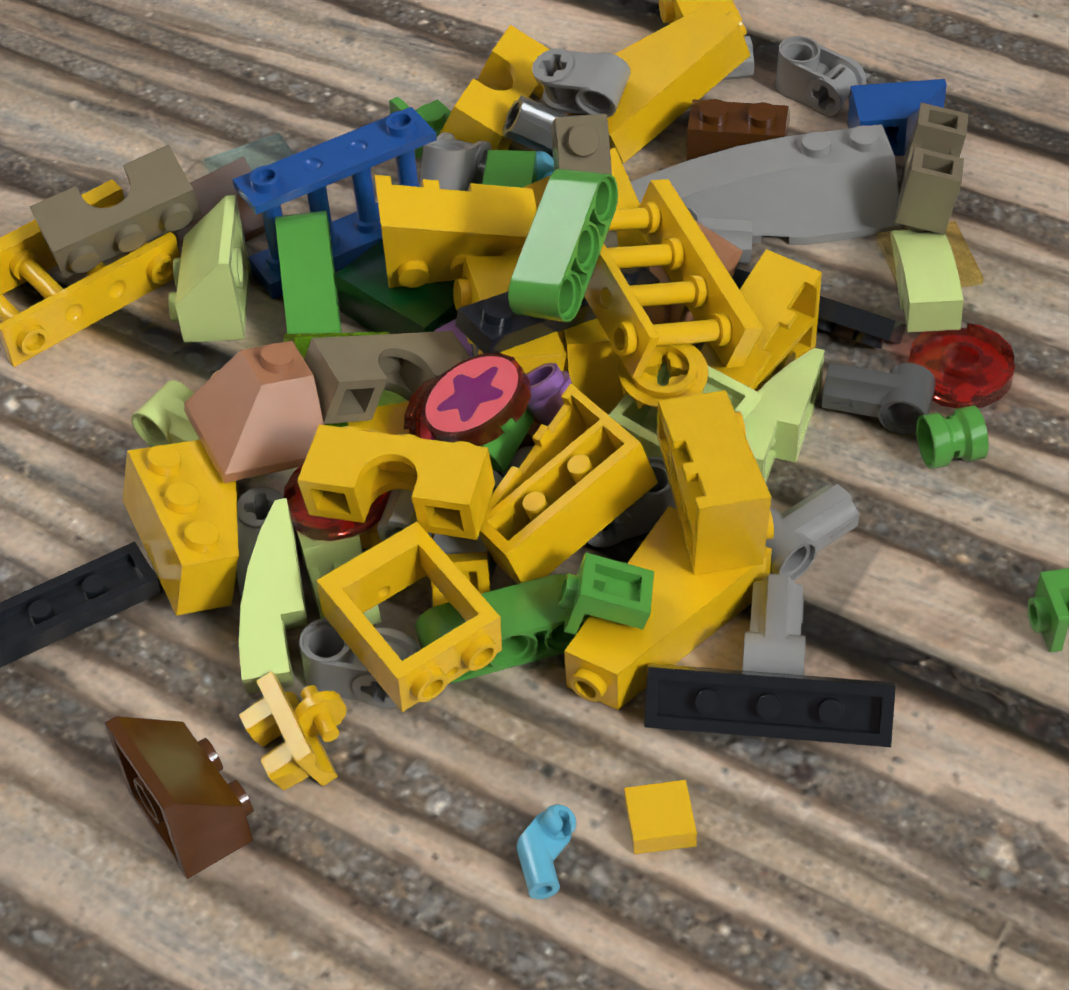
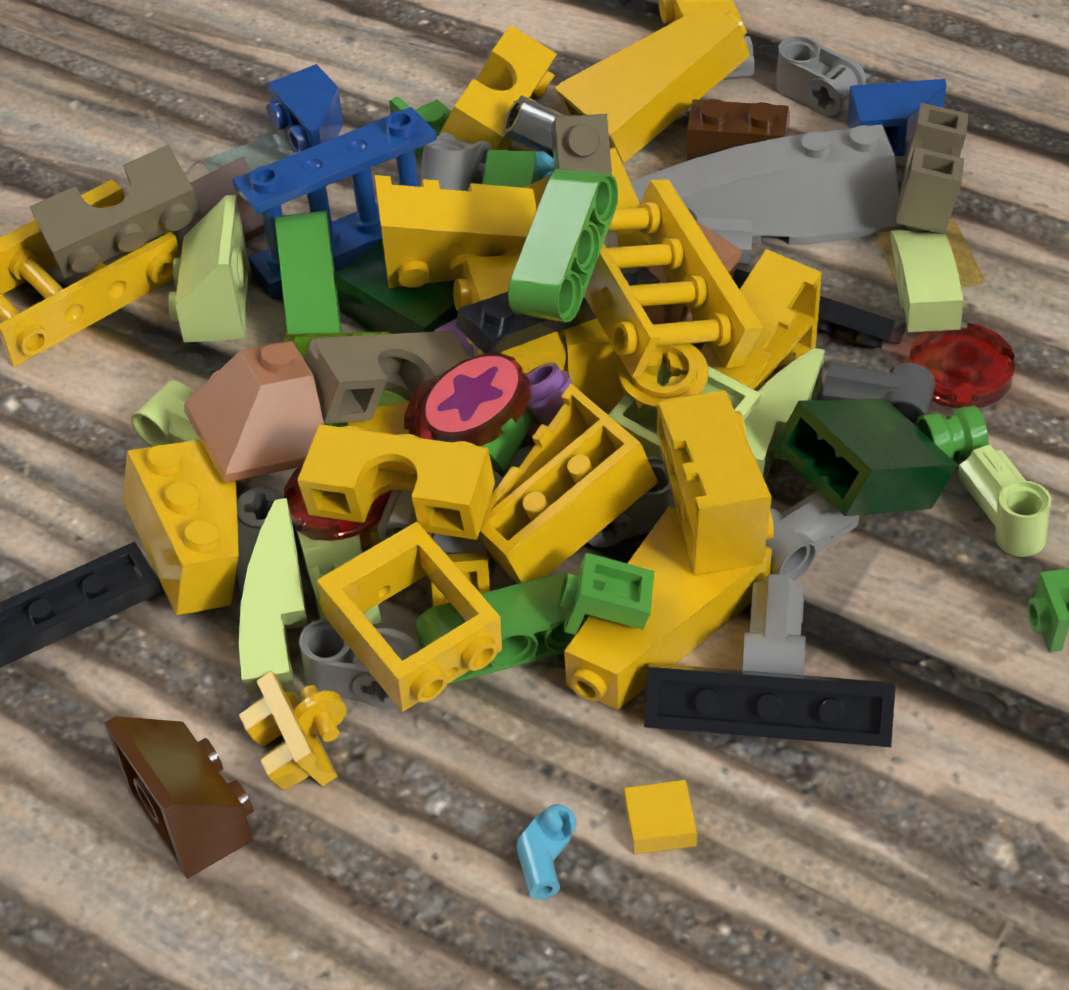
light grey piece [532,48,631,118] -> none
none -> blue slope [266,64,344,153]
none -> dark green brick [774,398,958,516]
none -> yellowish green piece [958,444,1051,557]

